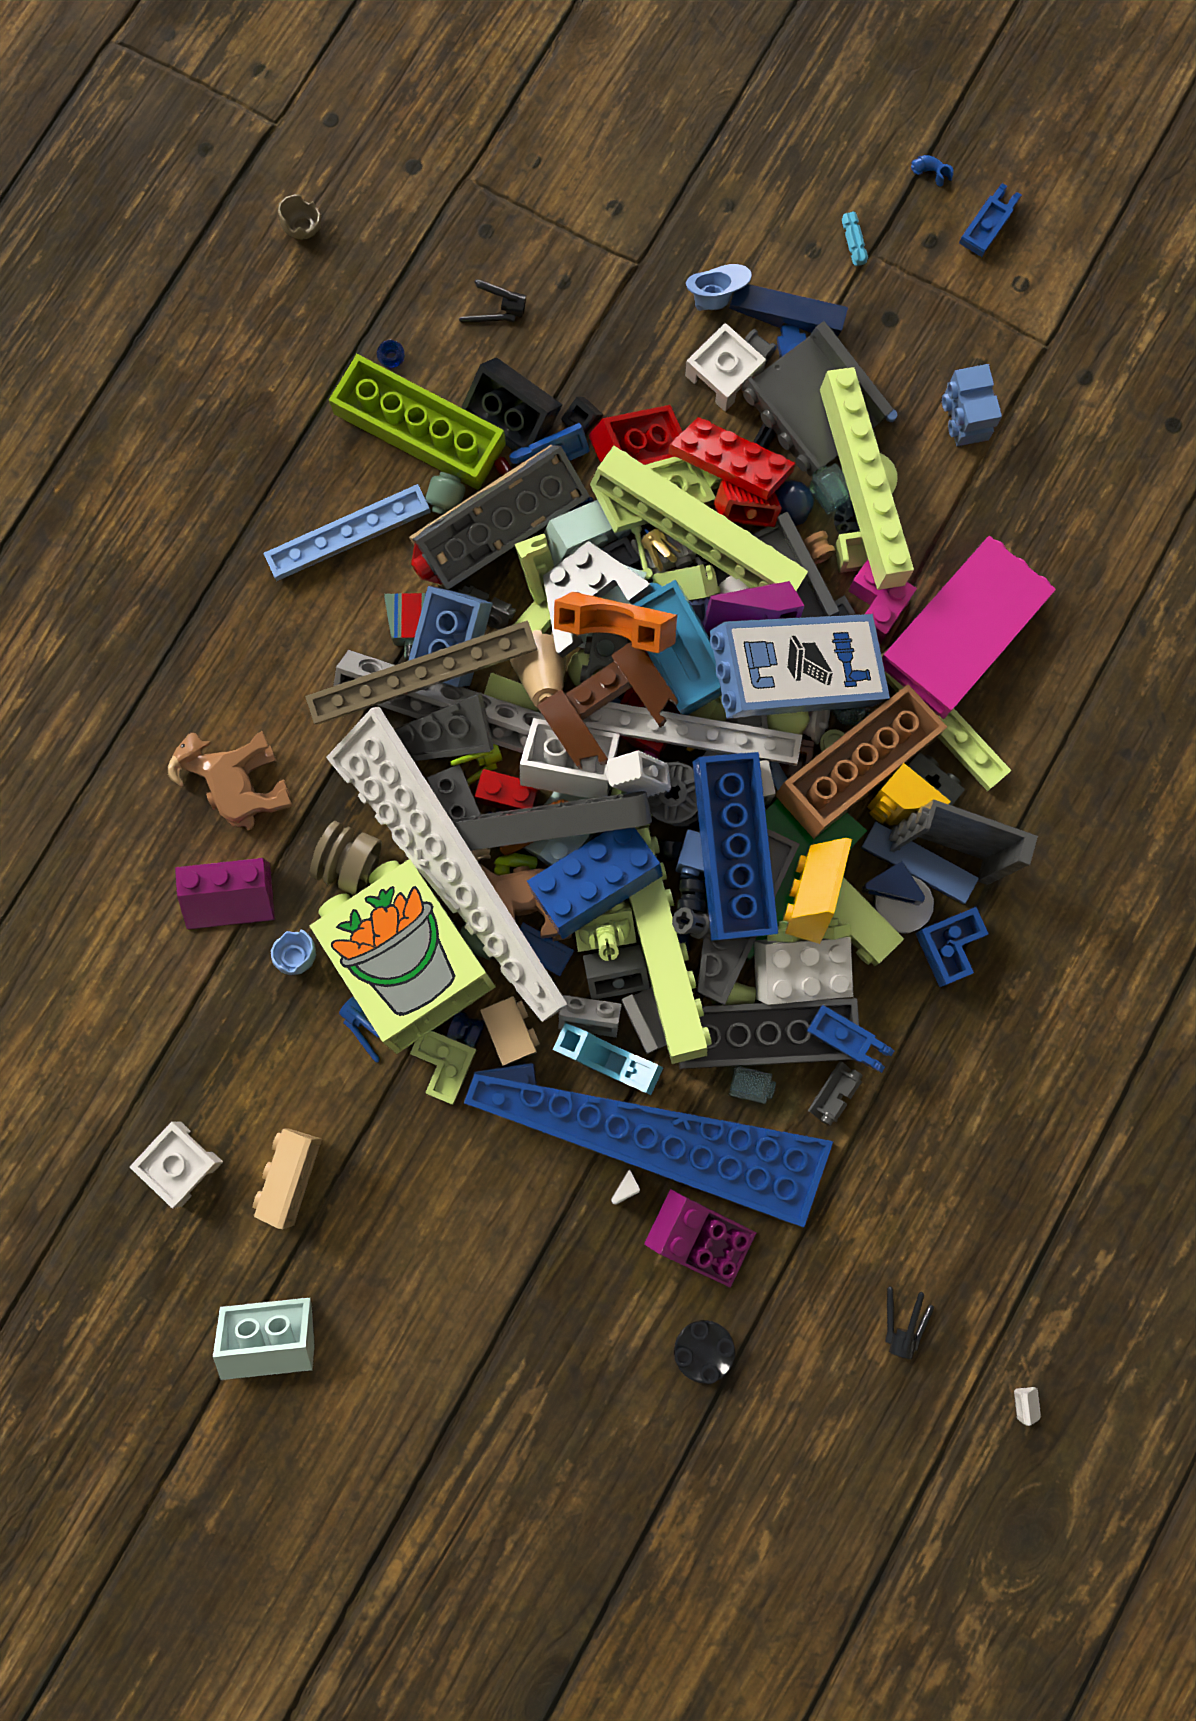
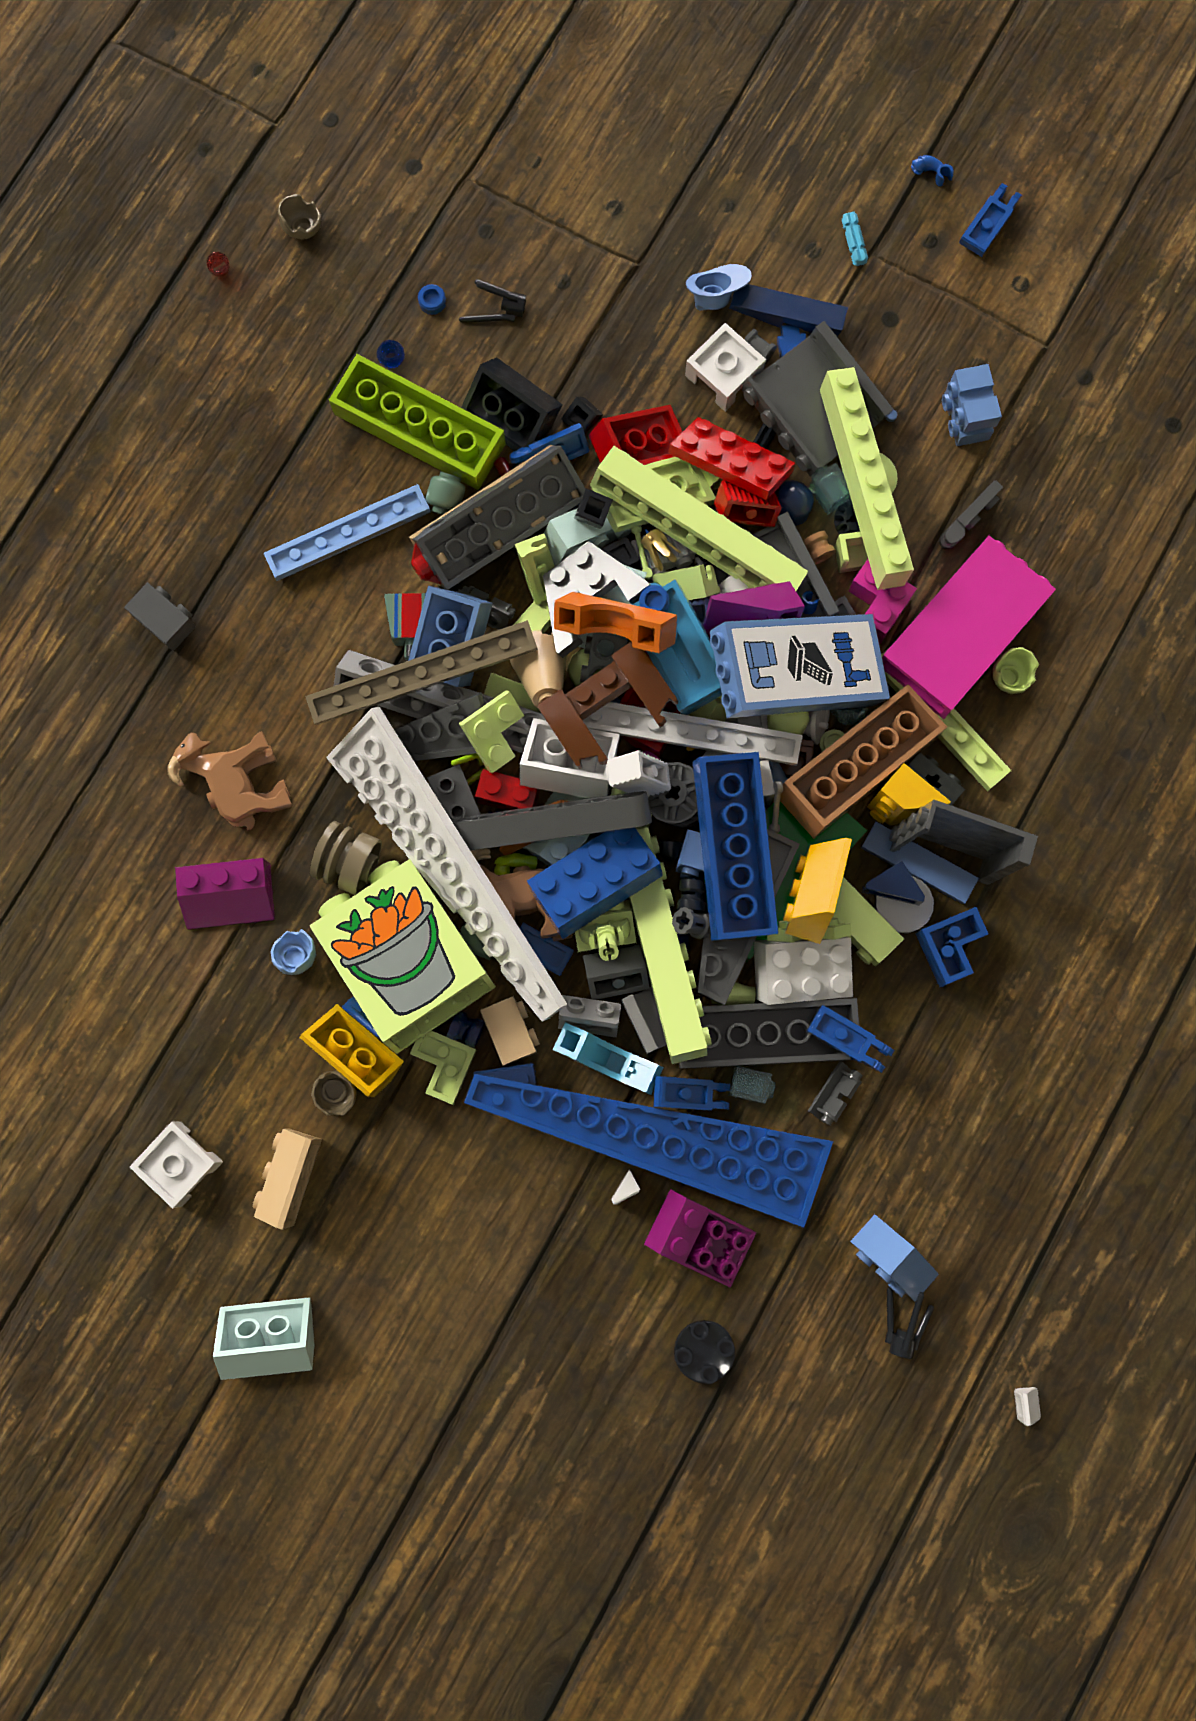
none -> dark grey brick [124,582,196,651]
none -> clear red hinge [206,252,230,277]
none -> yellow slope [299,1004,404,1097]
none -> dark tan hair [311,1070,358,1116]
none -> blue tile [418,284,446,315]
none -> yellowish green plate [459,690,524,773]
none -> black slope [574,488,613,529]
none -> blue tile [639,585,670,612]
none -> blue hinge [653,1076,730,1110]
none -> light grey hinge [769,781,783,833]
none -> blue hand [801,591,819,614]
none -> medium blue brick [850,1214,939,1301]
none -> dark grey hinge [938,480,1003,550]
none -> yellowish green hair [993,647,1039,694]

